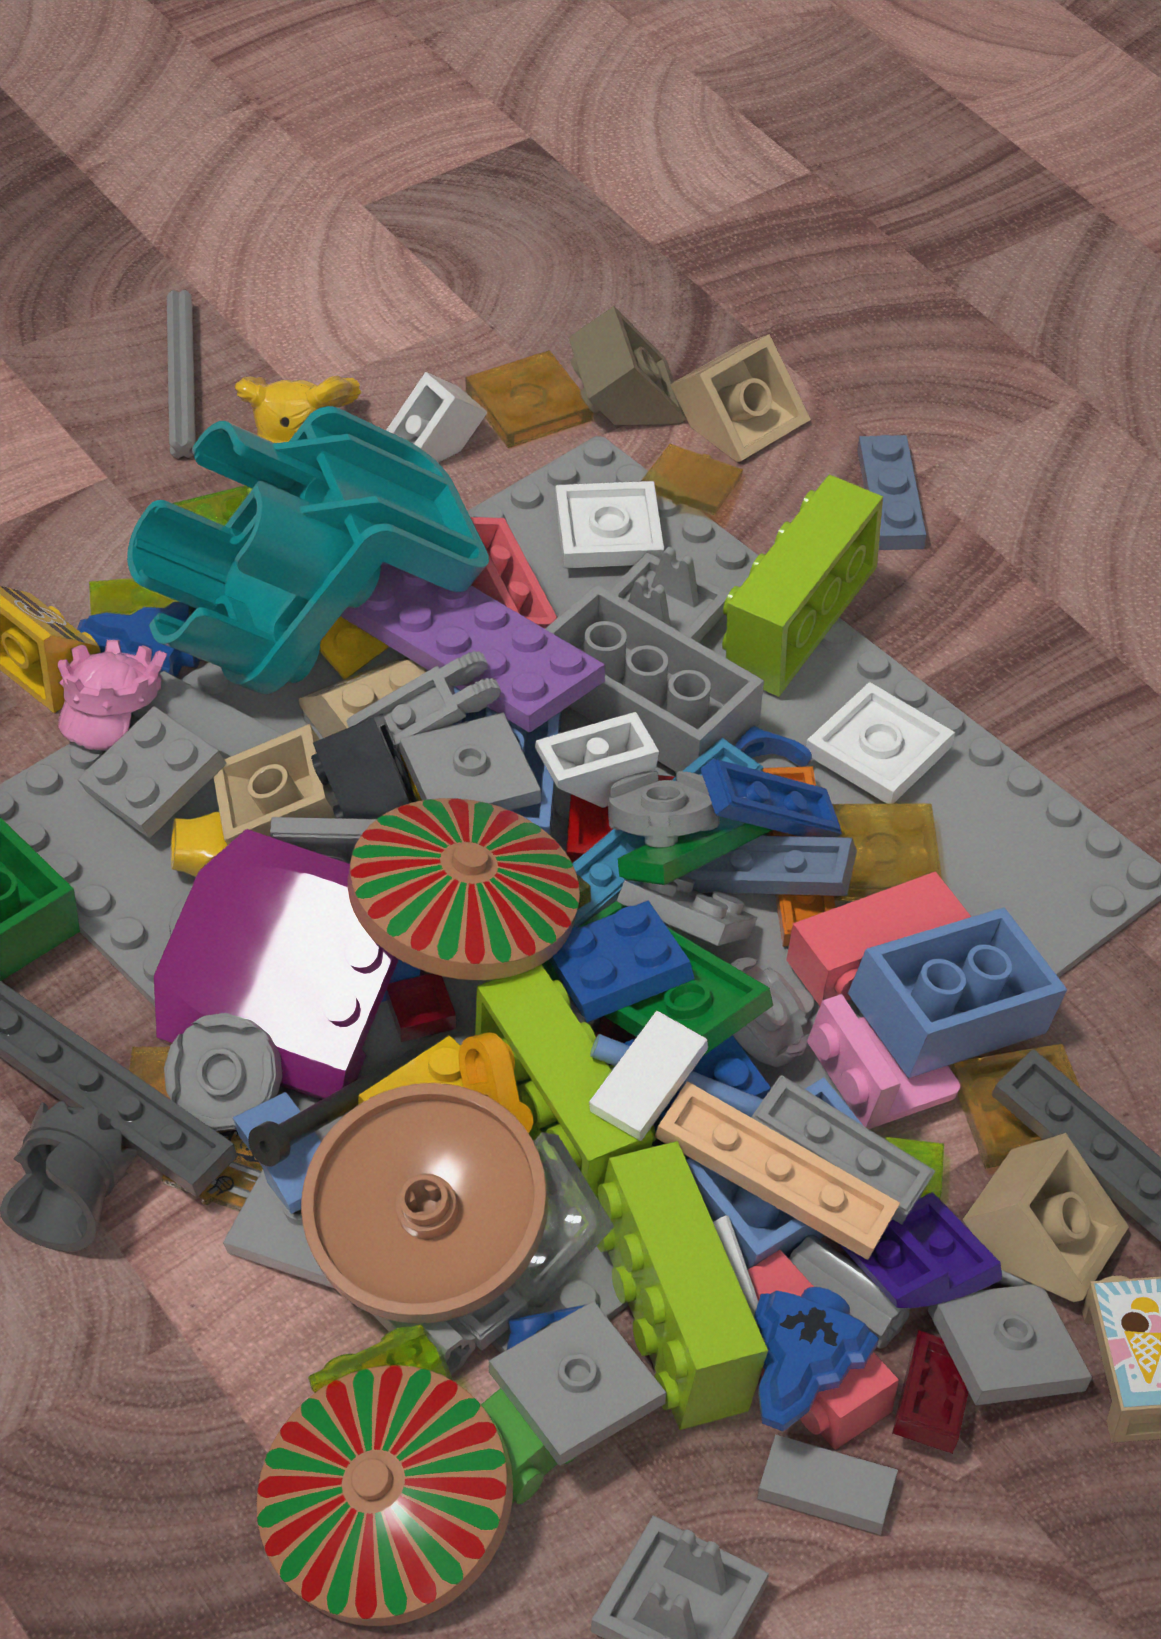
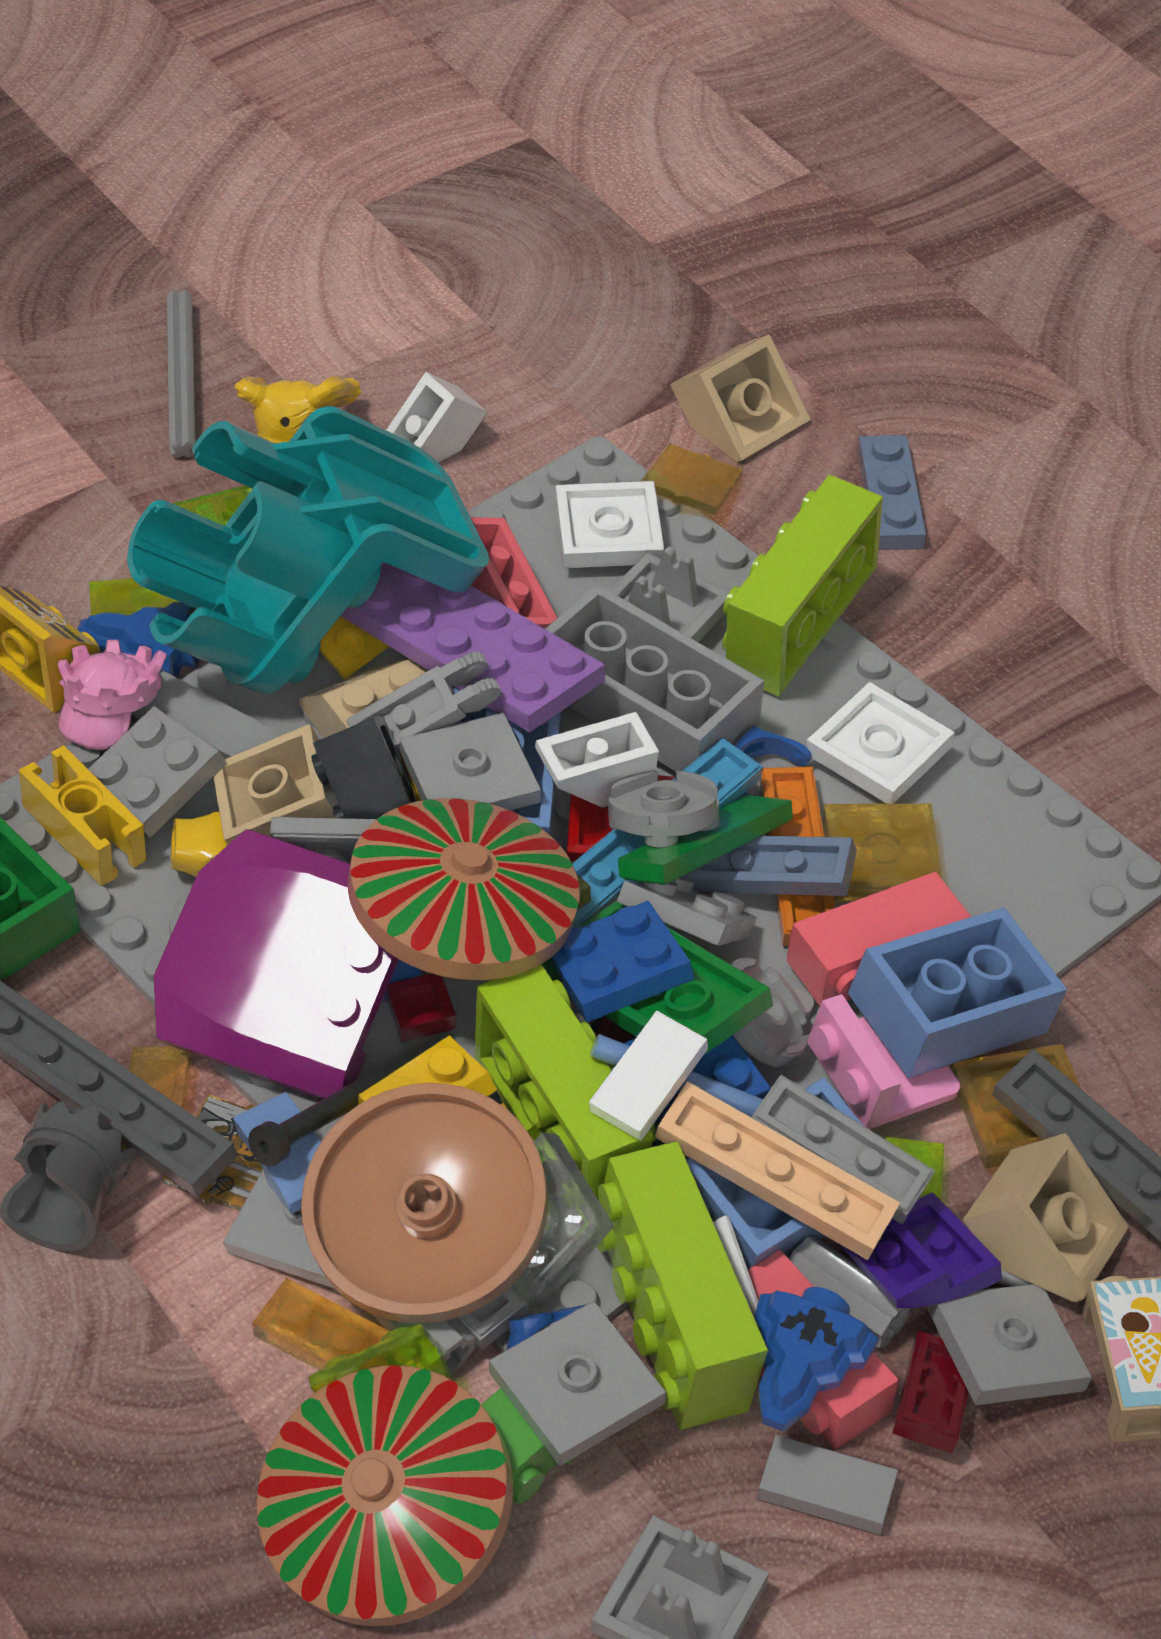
light grey tile [164,1013,282,1132] -> none
light orange plate [458,1032,533,1133] -> none
clear yellow plate [465,350,593,448] -> none
dark tan slope [568,306,687,425] -> none
blue tile [701,758,842,837] -> none
none -> yellow piece [18,745,146,886]
none -> clear yellow plate [252,1278,390,1380]

